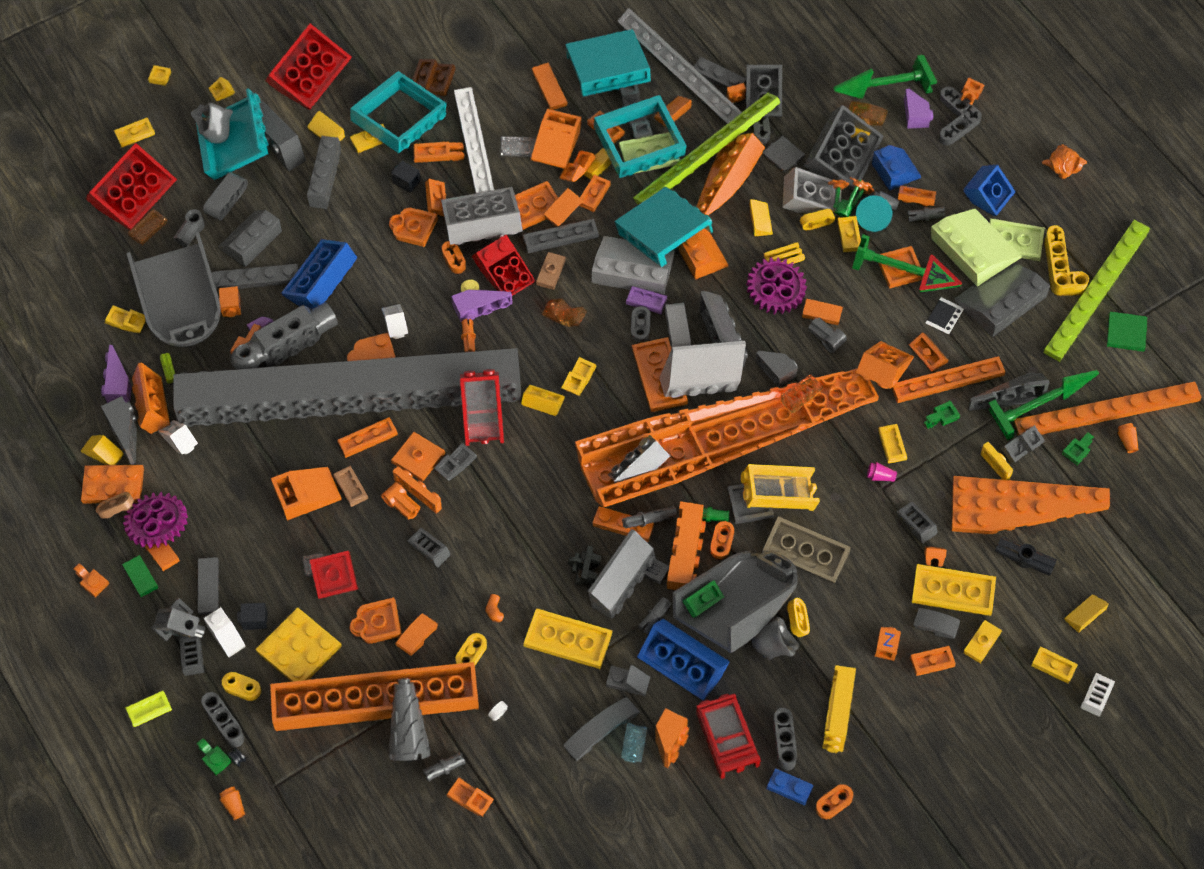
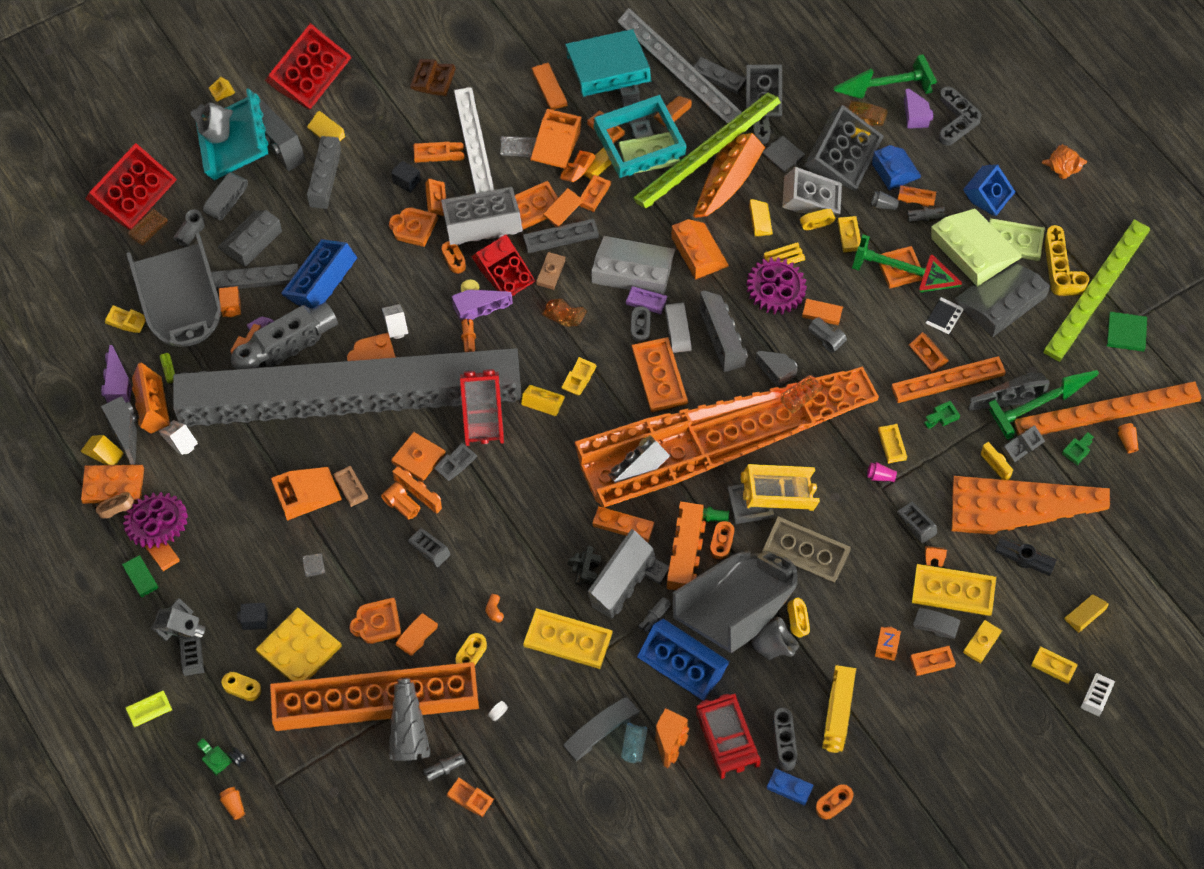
orange plate [74,564,109,597] -> none
yellow plate [114,118,155,147] -> none
yellow tile [148,65,171,86] -> none
dark grey tile [198,557,219,615] -> none
dark grey beam [201,692,244,747] -> none
white slope [204,608,246,657] -> none
red hinge [310,551,358,599] -> none
orange tile [337,417,398,458] -> none
yellow plate [350,124,385,153] -> none
teal window [351,71,446,153] -> none
dark grey slope [606,665,650,696] -> none
teal panel [615,187,713,267] -> none
dark grey axle [622,506,677,528] -> none
slope [659,341,746,398] -> none
green plate [683,580,724,618] -> none
orange plate [726,83,746,103] -> none
plant [828,177,874,217] -> none
teal tile [856,195,893,232] -> none
orange slope [856,341,914,389] -> none
orange plate [961,78,985,105] -> none

